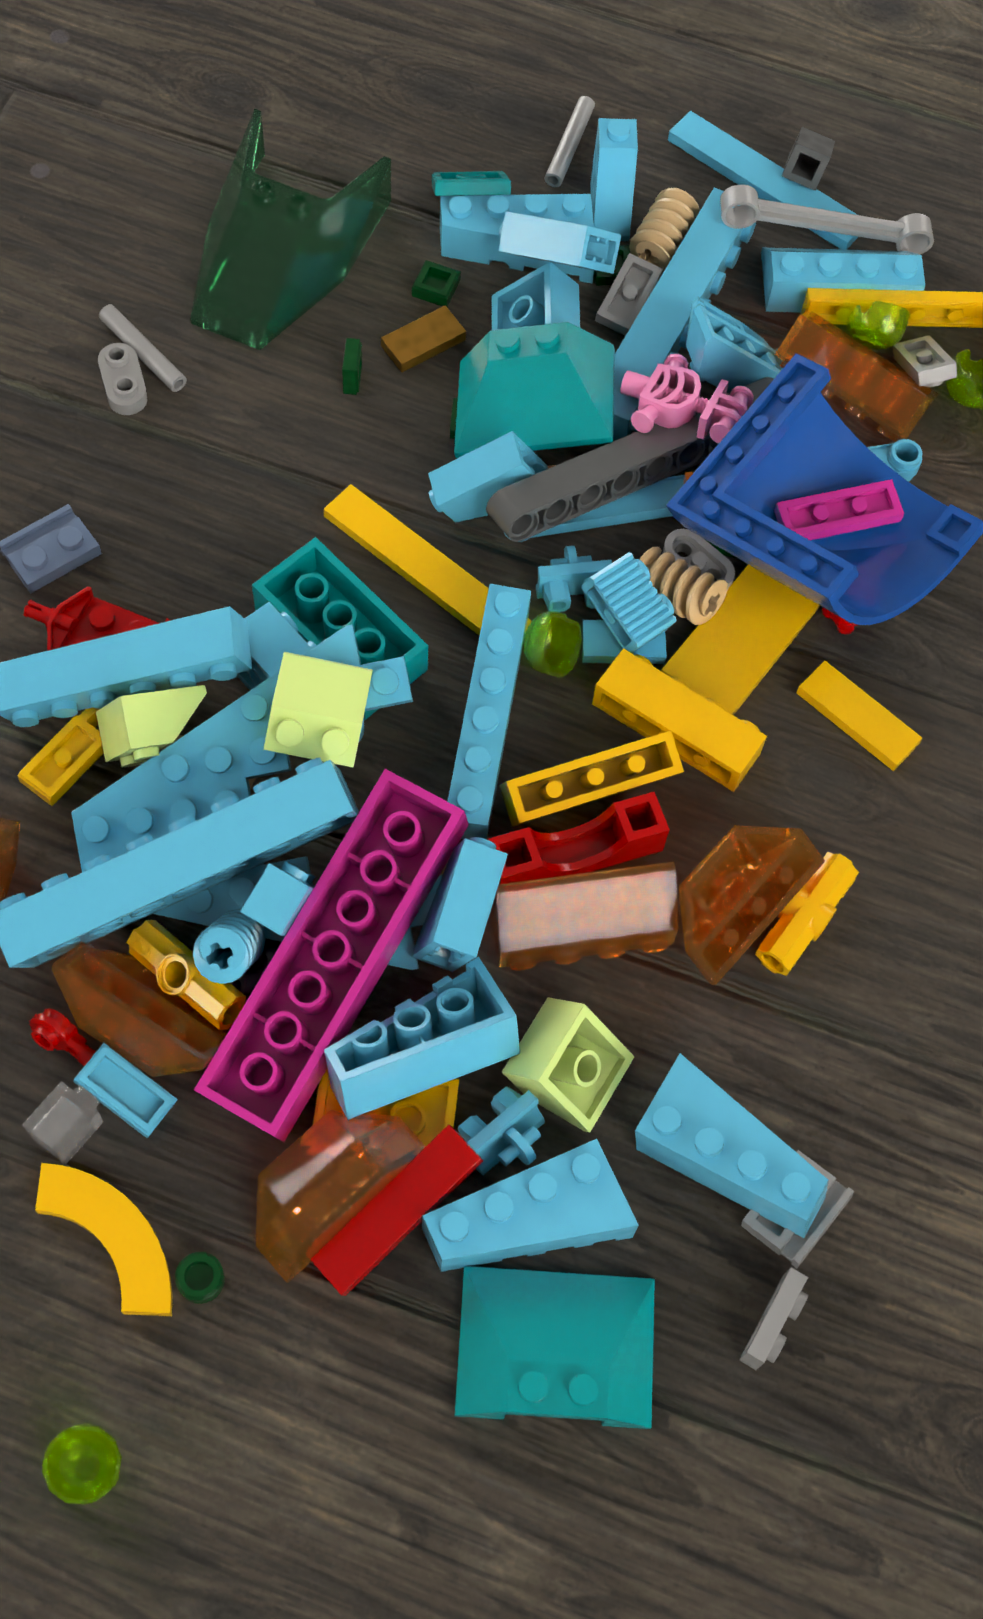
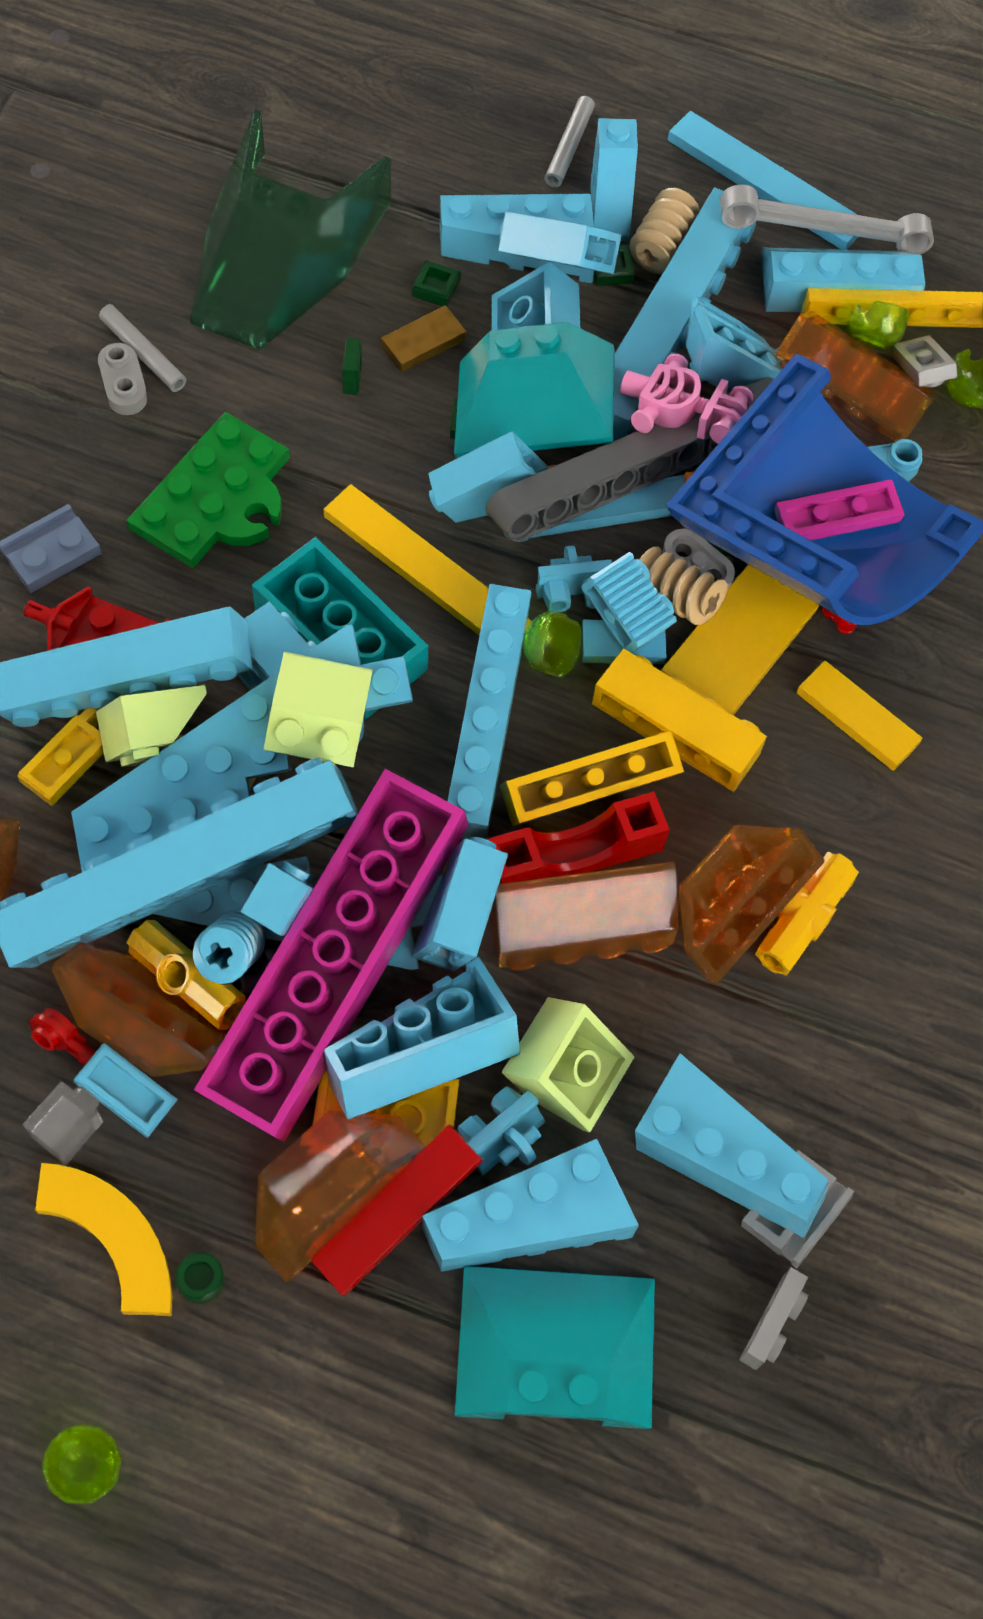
teal tile [432,171,511,196] -> none
light grey plate [595,253,663,336] -> none
dark grey brick [782,127,835,190] -> none
none -> green plate [126,412,290,569]

